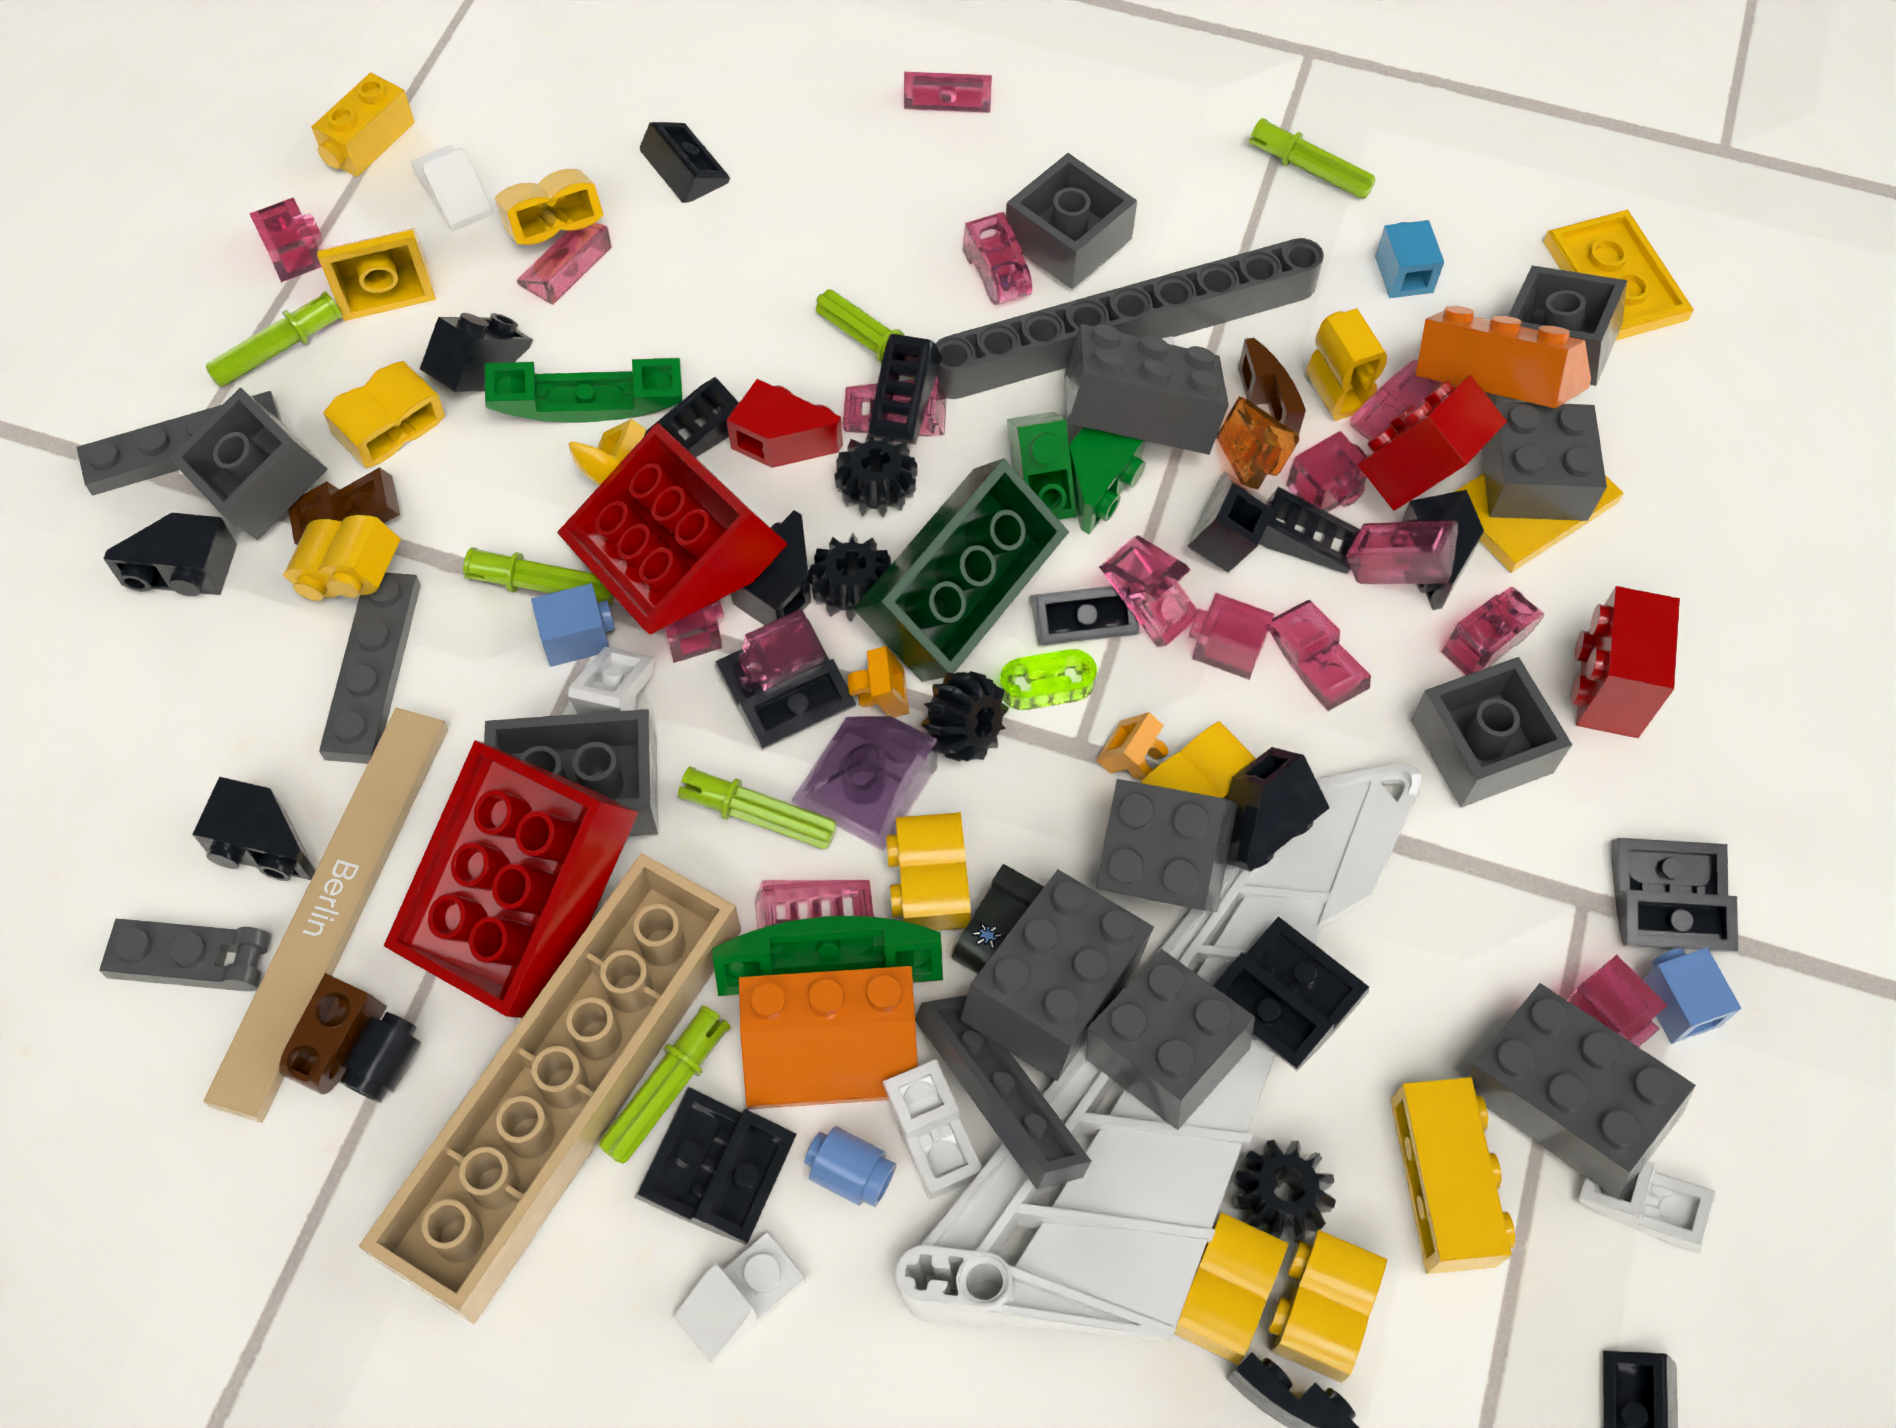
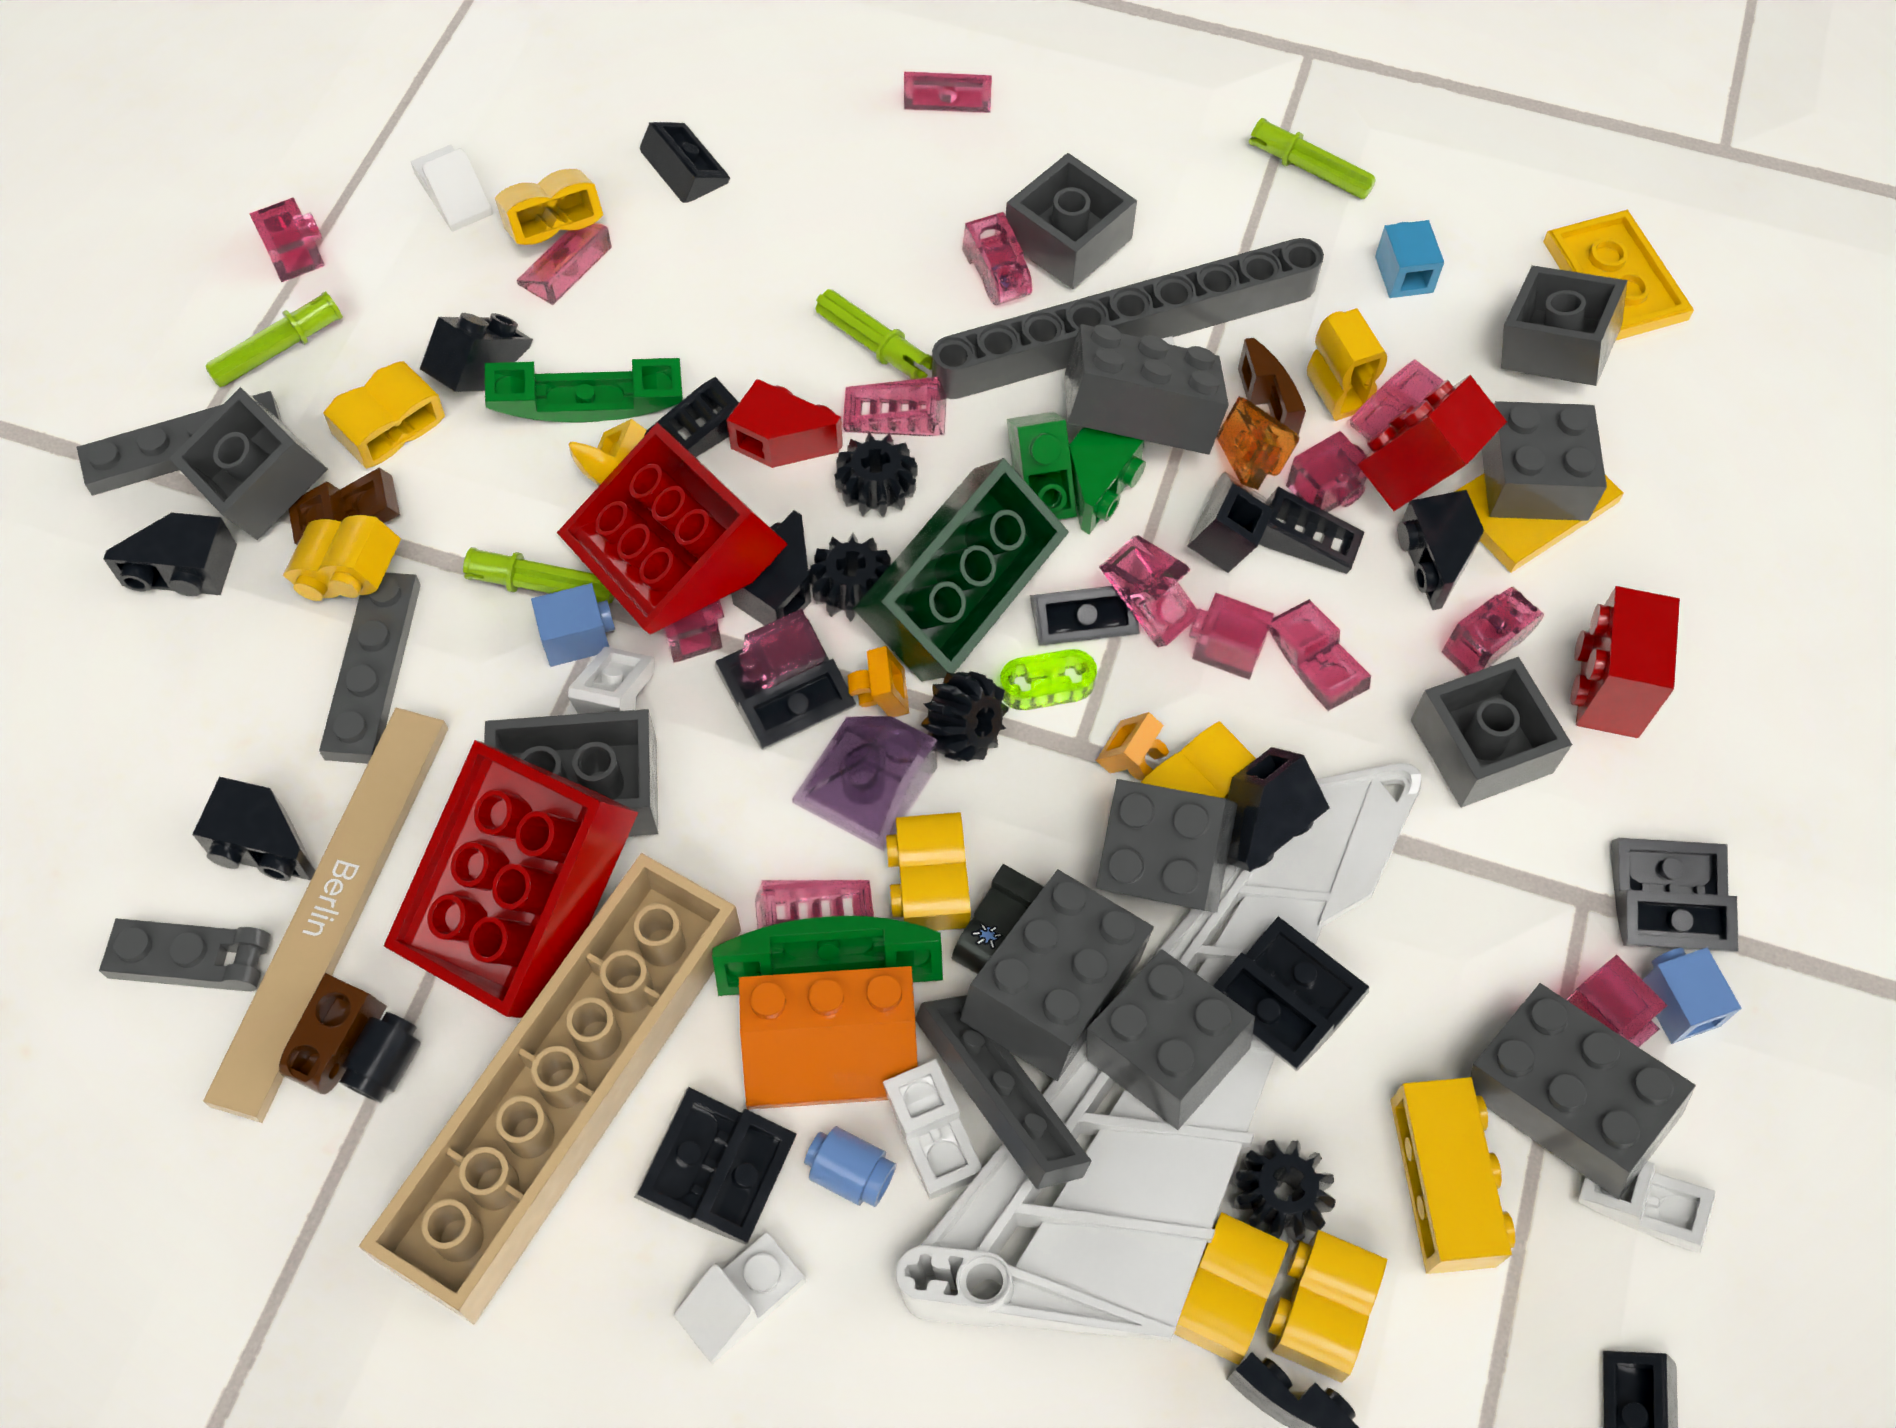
yellow brick [311,72,415,177] -> none
yellow slope [317,228,436,321] -> none
lime axle [599,1005,731,1164] -> none
lime axle [678,766,837,849] -> none
black slope [868,334,942,445] -> none
clear pink slope [1346,521,1458,584] -> none
orange slope [1415,306,1591,409] -> none

